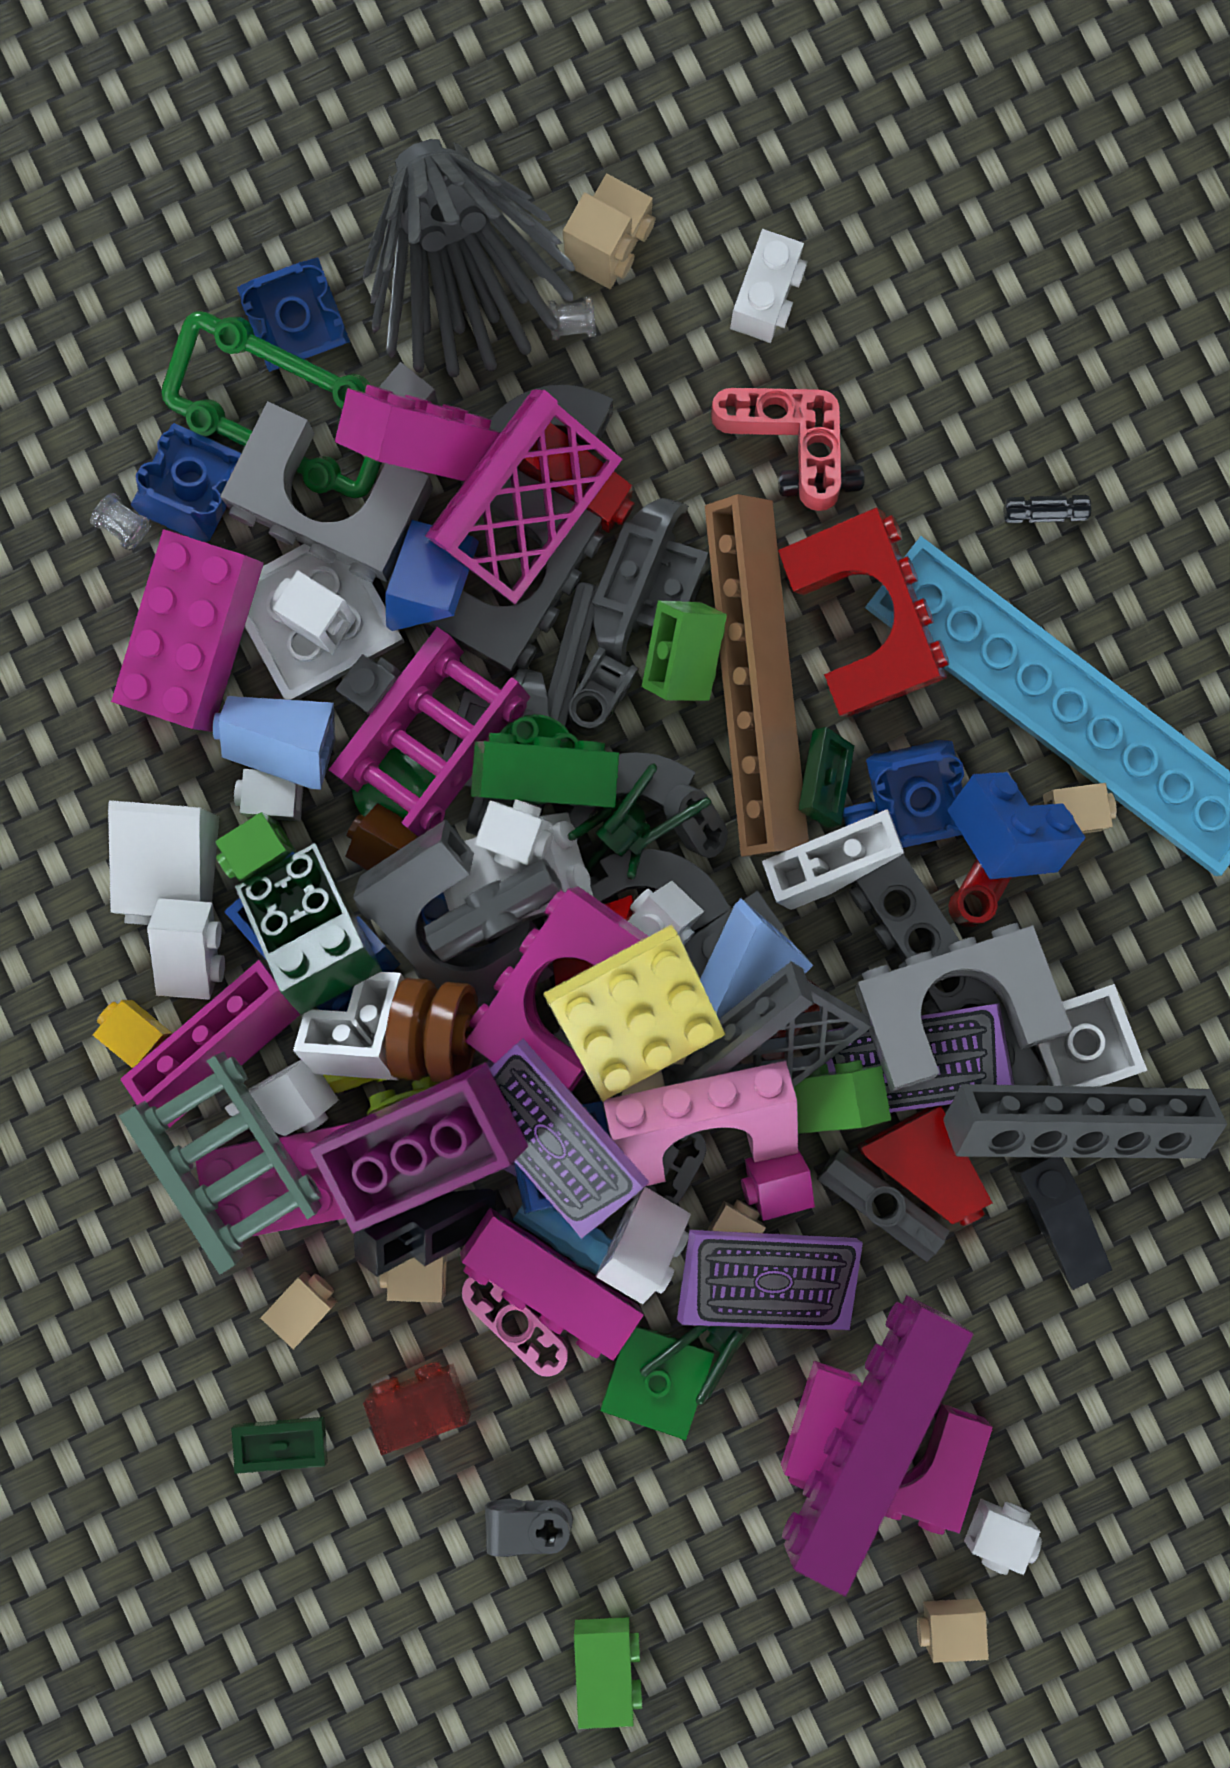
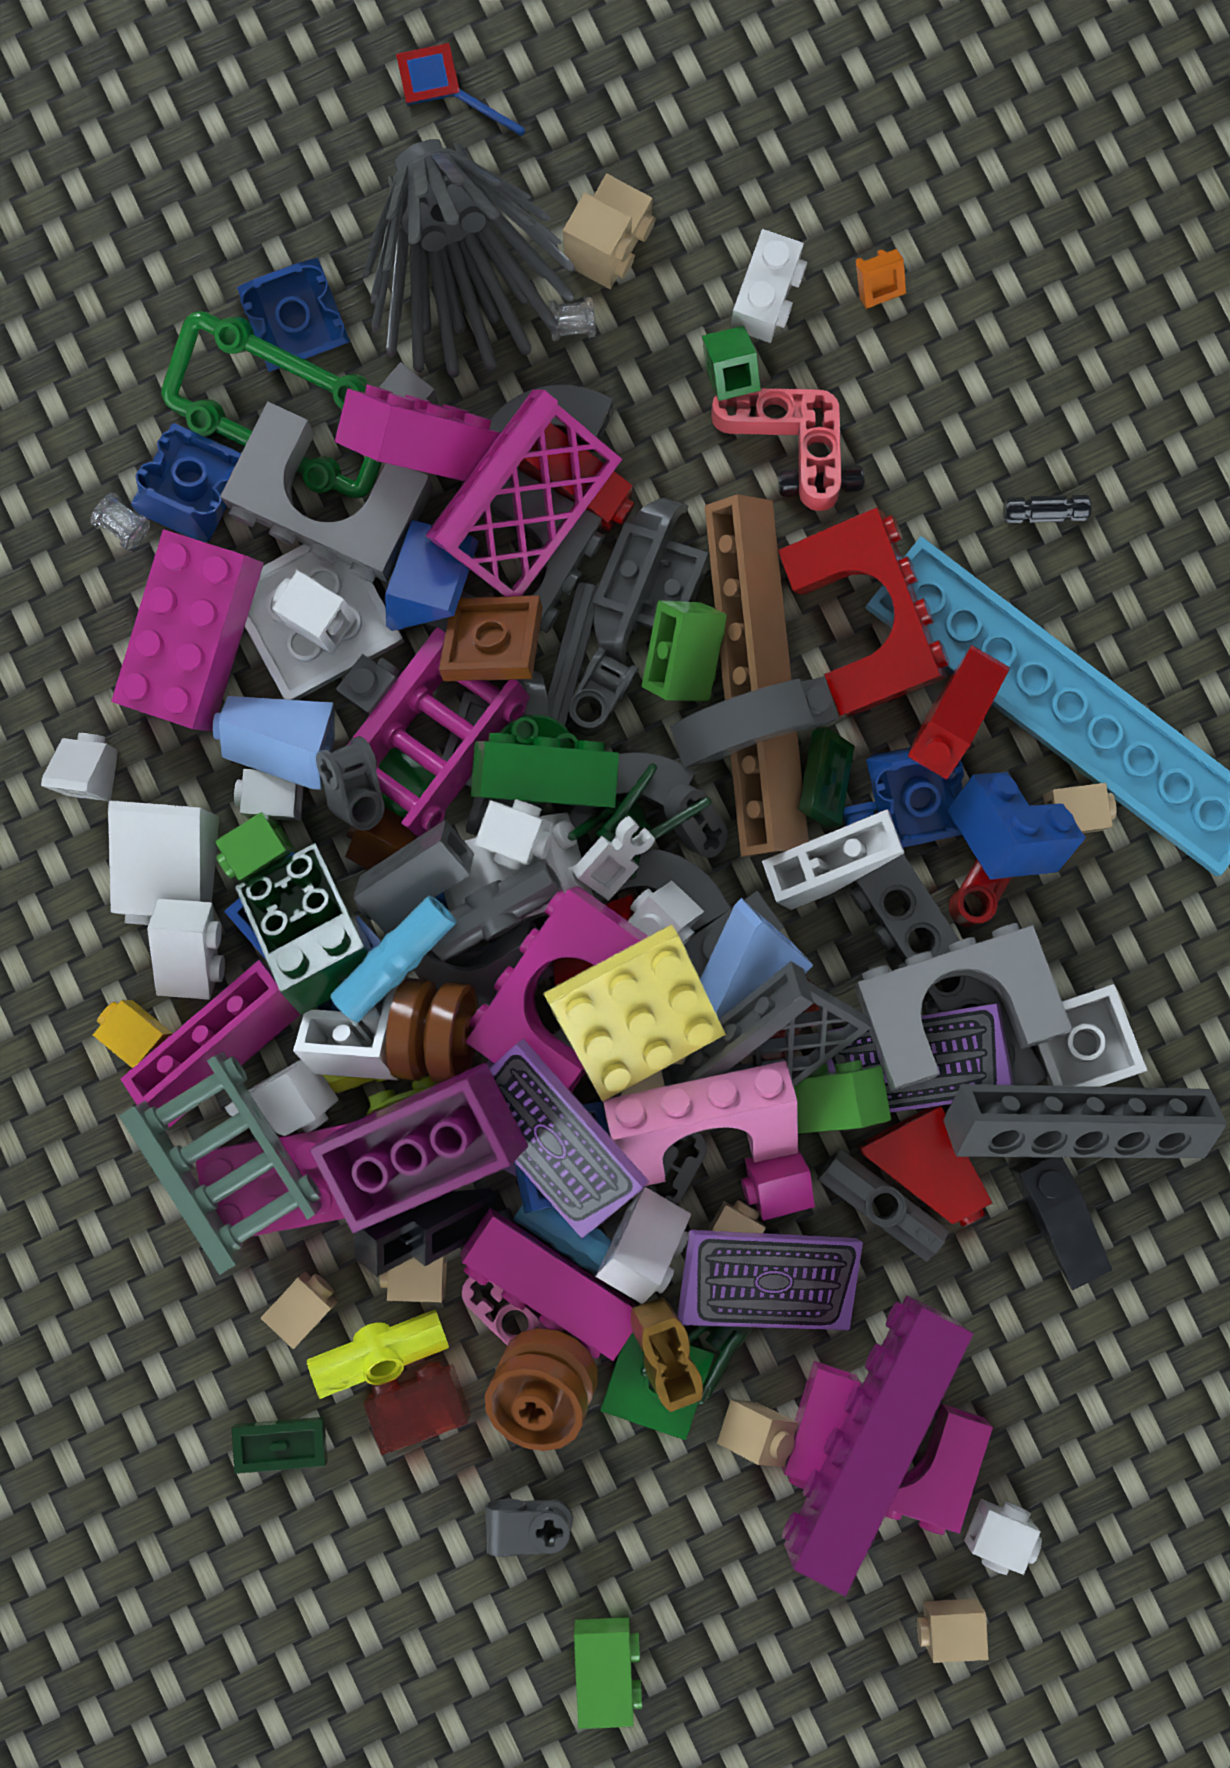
none -> white slope [41,733,118,801]
none -> neon yellow piece [307,1309,449,1399]
none -> dark grey piece [316,736,385,831]
none -> medium azure axle [330,895,457,1022]
none -> piece [396,43,525,136]
none -> dark orange plate [439,595,543,681]
none -> dark orange wheel [485,1328,598,1451]
none -> white plate [572,816,655,901]
none -> pearl gold brick [631,1297,703,1412]
none -> dark grey arch [670,677,838,769]
none -> green brick [702,325,761,401]
none -> tan brick [717,1399,799,1467]
none -> orange tile [856,249,906,309]
none -> red slope [908,645,1010,780]

